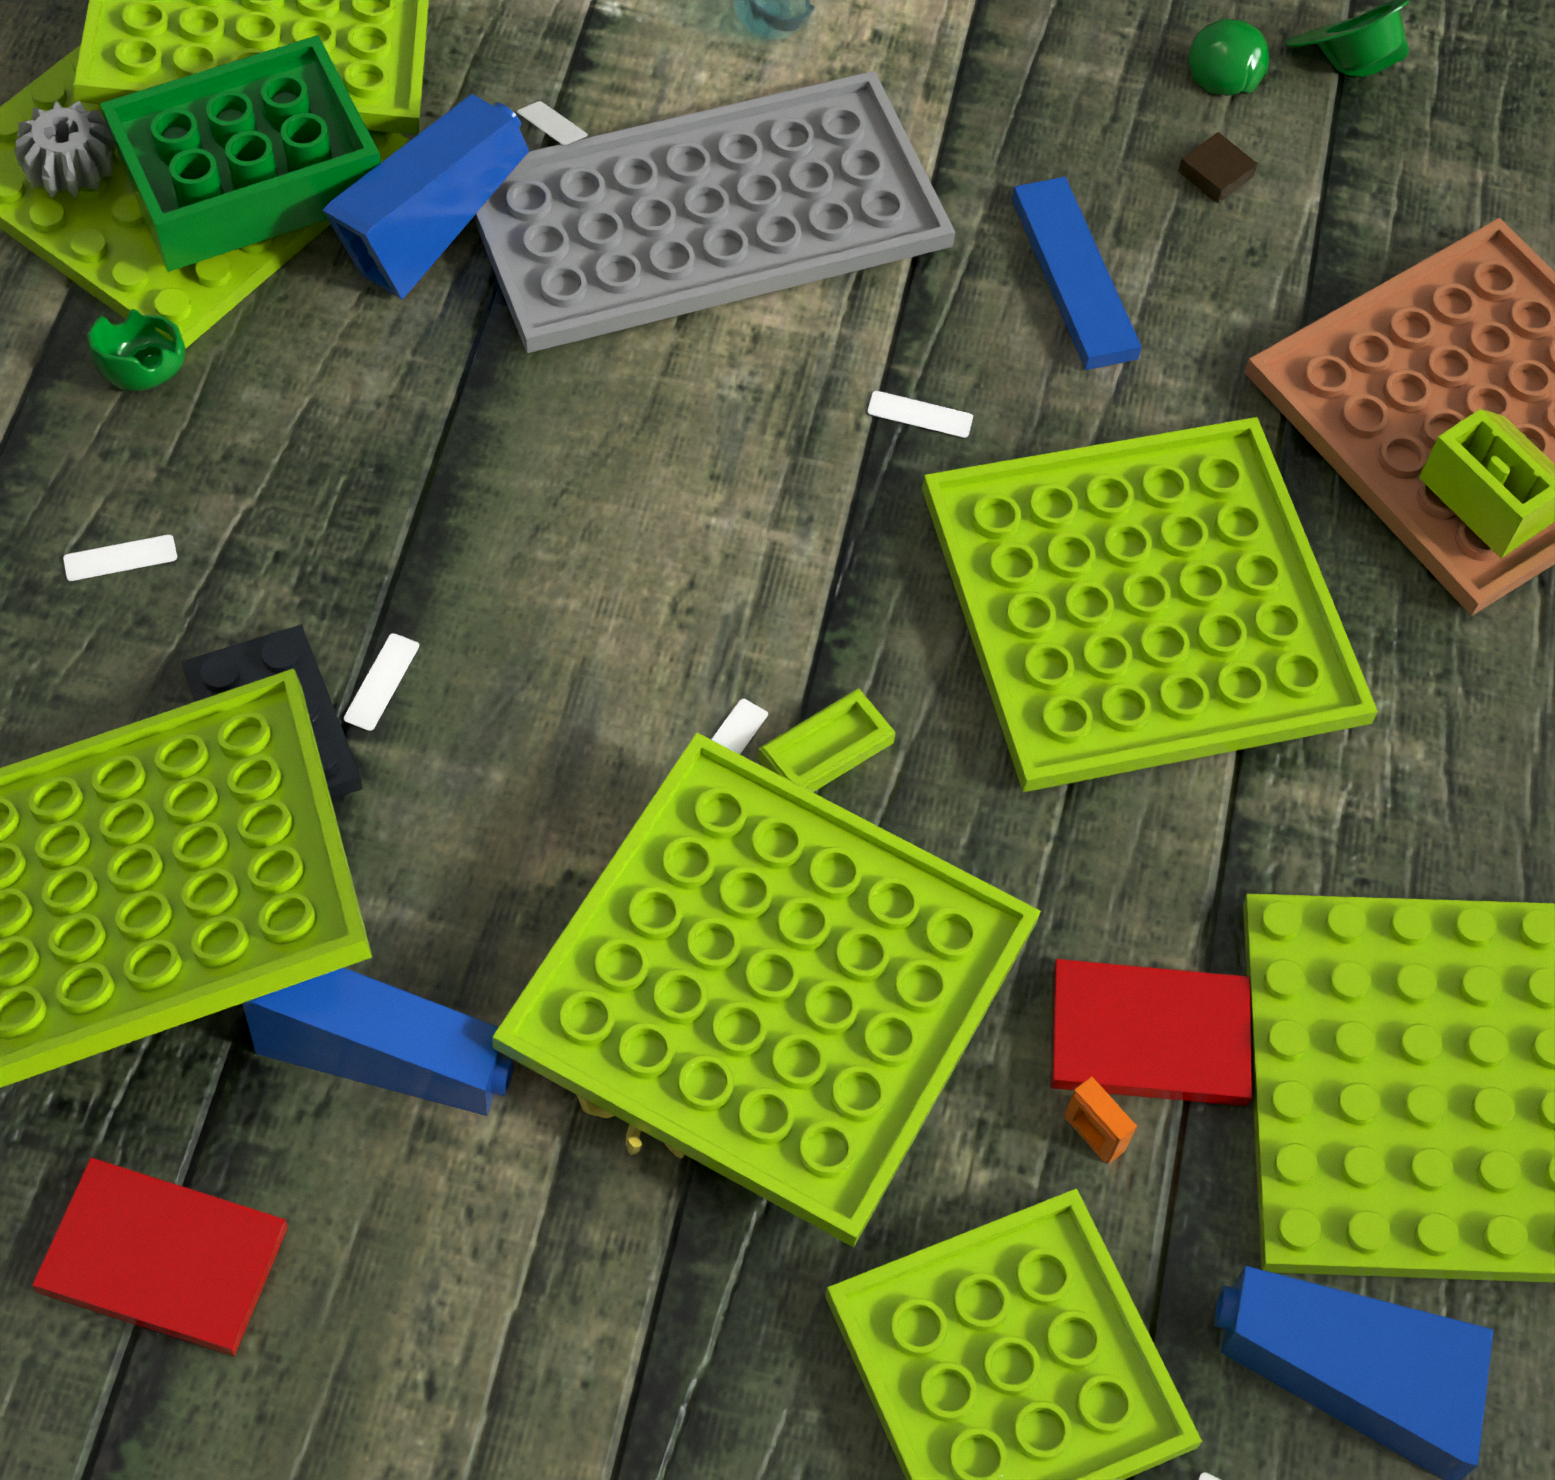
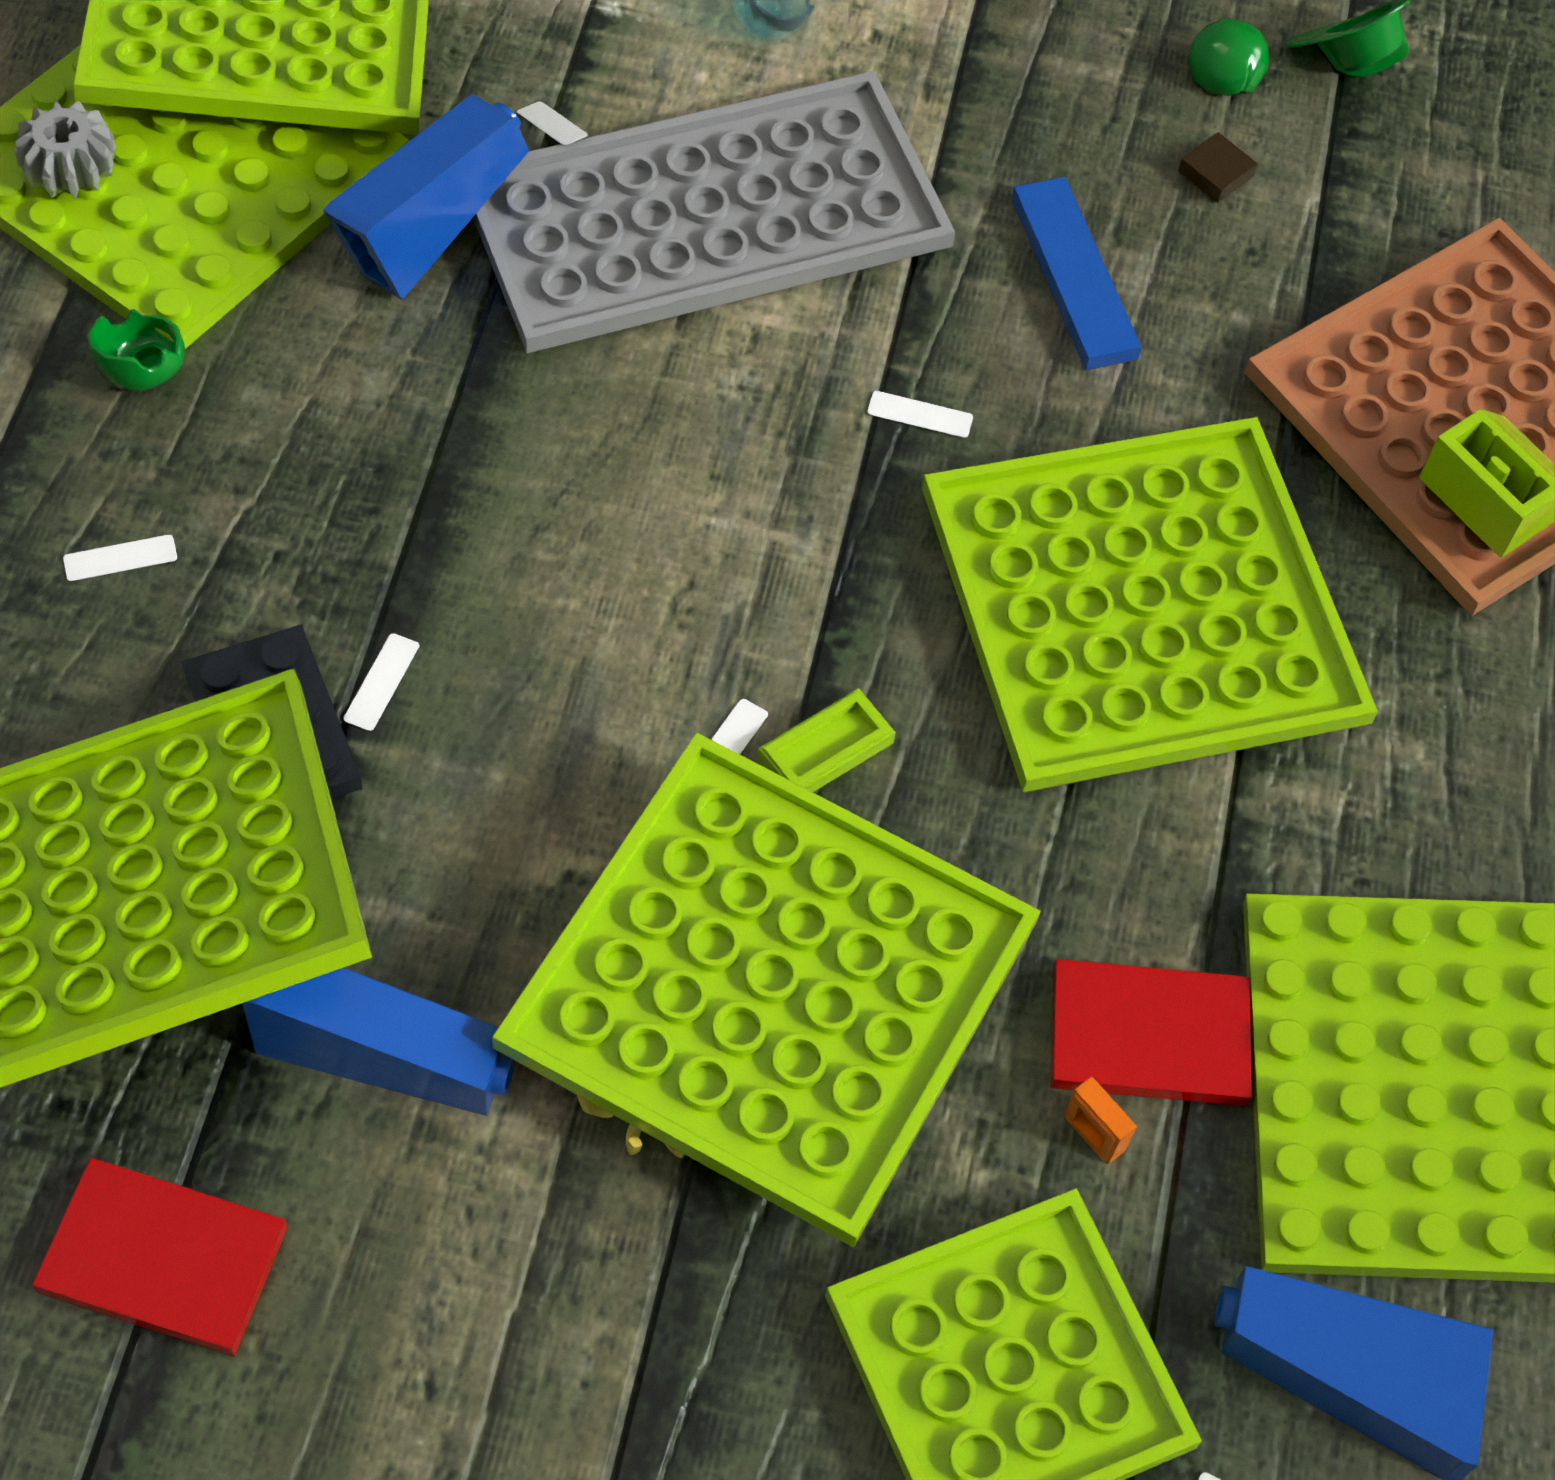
green slope [100,35,381,272] -> none

